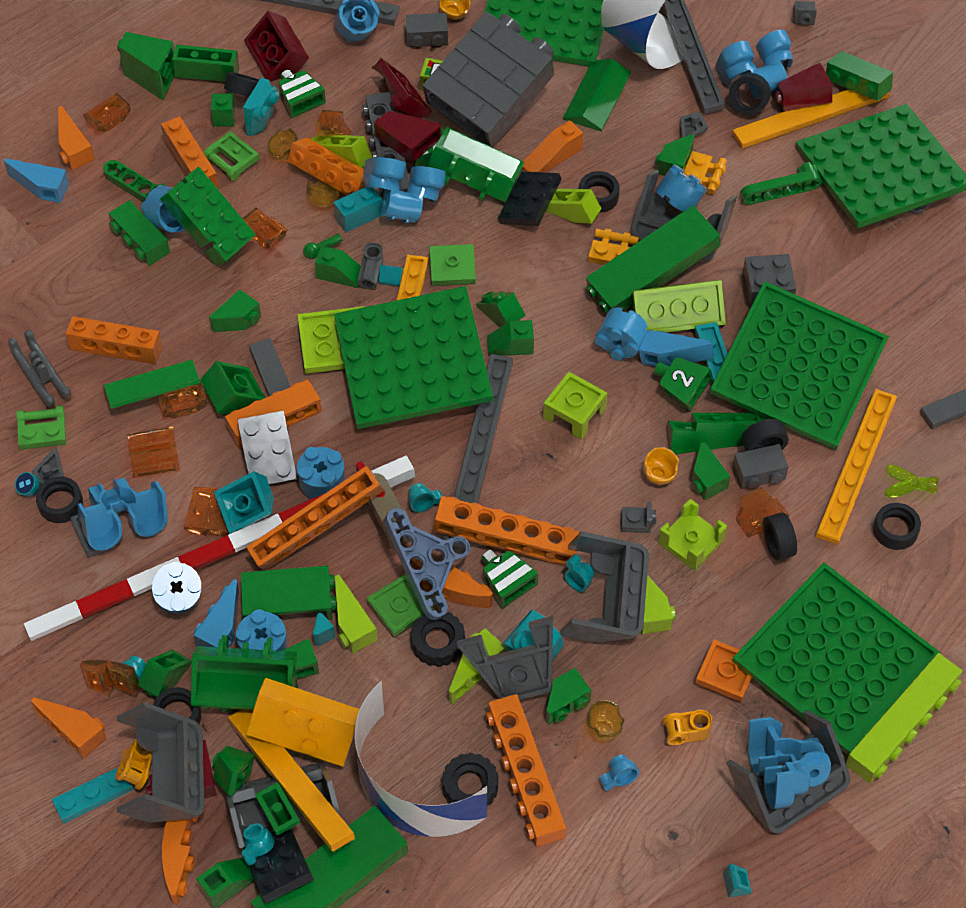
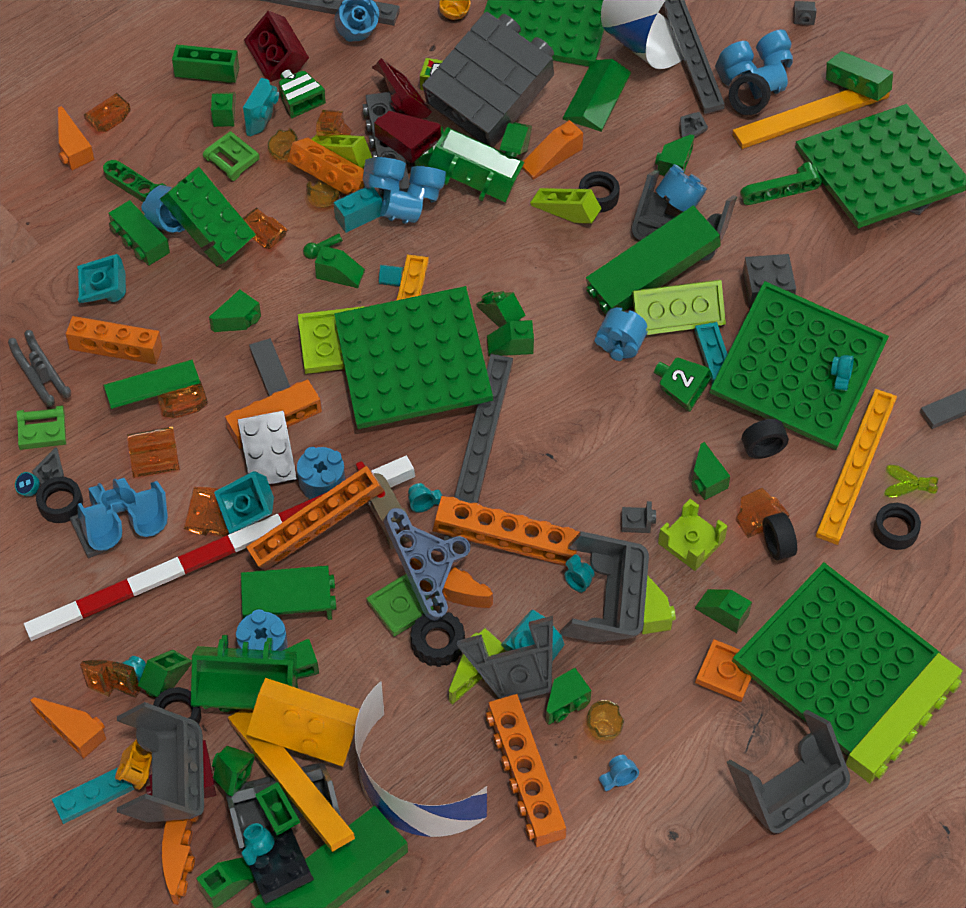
dark azure slope [4,158,69,203] -> none
green slope [117,32,175,100] -> none
brick [152,562,201,614] -> none
orange brick [161,116,219,190] -> none
dark azure slope [194,579,239,648] -> none
green slope [200,361,265,415] -> none
black tyre [224,72,259,97] -> none
teal slope [313,613,335,646] -> none
lime slope [335,574,378,654] -> none
dark grey piece [357,243,384,290] -> none
dark grey brick [406,13,448,47] -> none
bright green plate [430,244,476,286] -> none
black tyre [442,753,498,806] -> none
green torso [481,550,538,609] -> none
black plate [498,172,562,226] -> none
lime panel [543,372,608,440] -> none
light orange plate [588,228,639,265] -> none
dark azure slope [639,330,715,367] -> none
light orange hair [643,447,679,485] -> none
light orange piece [662,710,712,746] -> none
green wedge [668,413,784,455] -> none
light orange plate [684,151,727,194] -> none
teal slope [723,864,752,898] -> none
dark grey brick [733,444,788,489] -> none
dark azure piece [748,717,831,809] -> none
dark red slope [775,63,833,111] -> none
none -> teal slope [77,254,126,303]
none -> green slope [500,122,532,157]
none -> green slope [695,589,752,634]
none -> teal piece [831,355,854,391]

